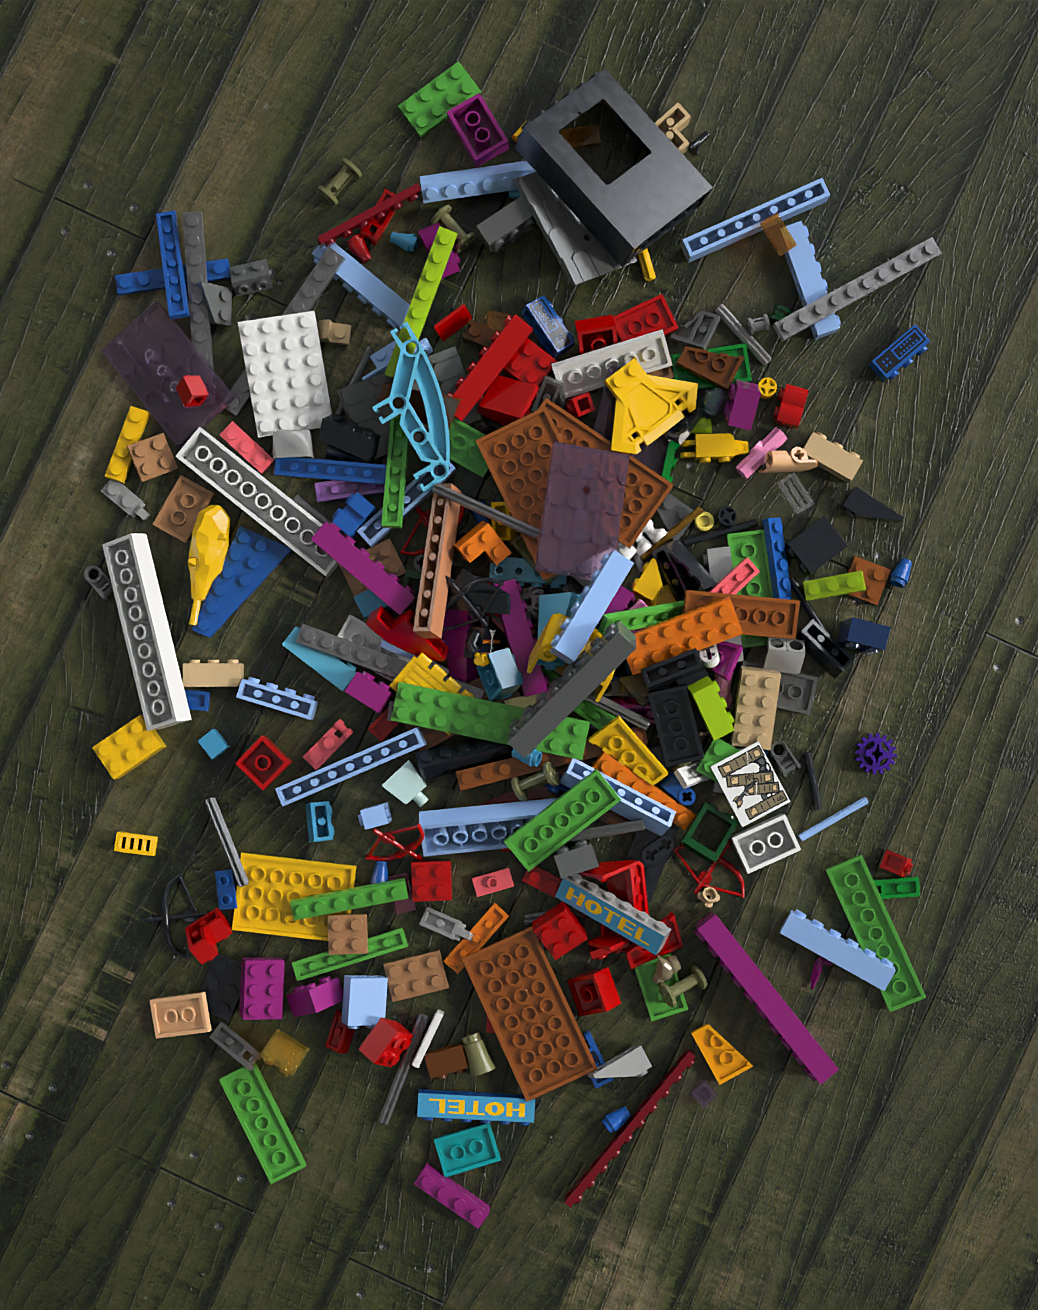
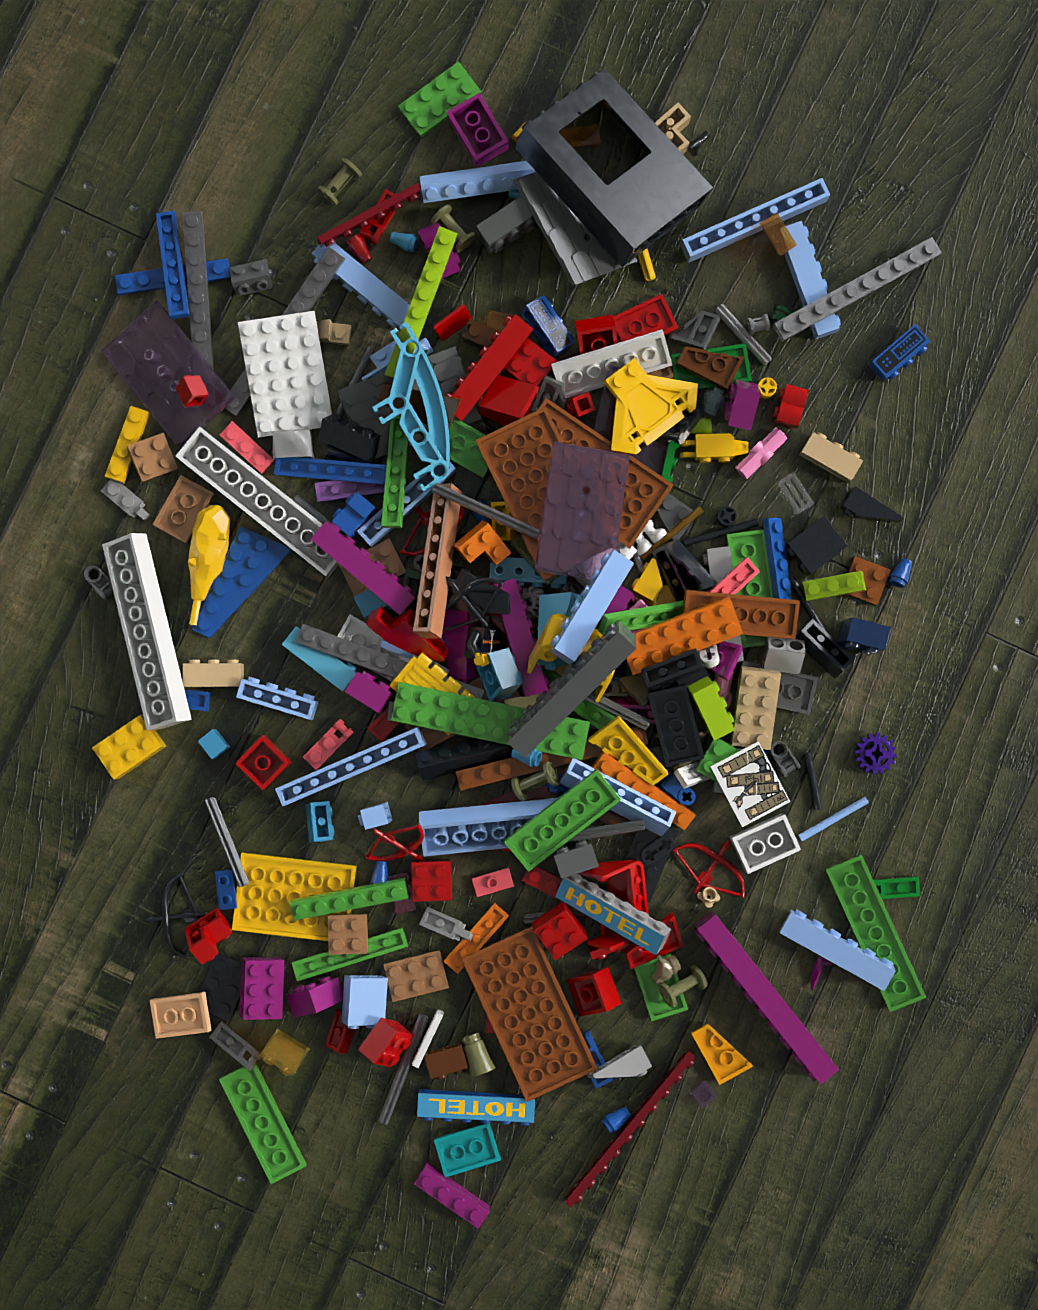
yellow slope [114,831,158,856] -> none
dark grey wing [197,281,232,327] -> none
light aqua torso [382,760,429,807] -> none
dark green window [679,802,738,864] -> none
light yellow tile [694,512,714,531] -> none
light nougat panel [758,447,819,473] -> none
red bracket [880,849,913,877] -> none

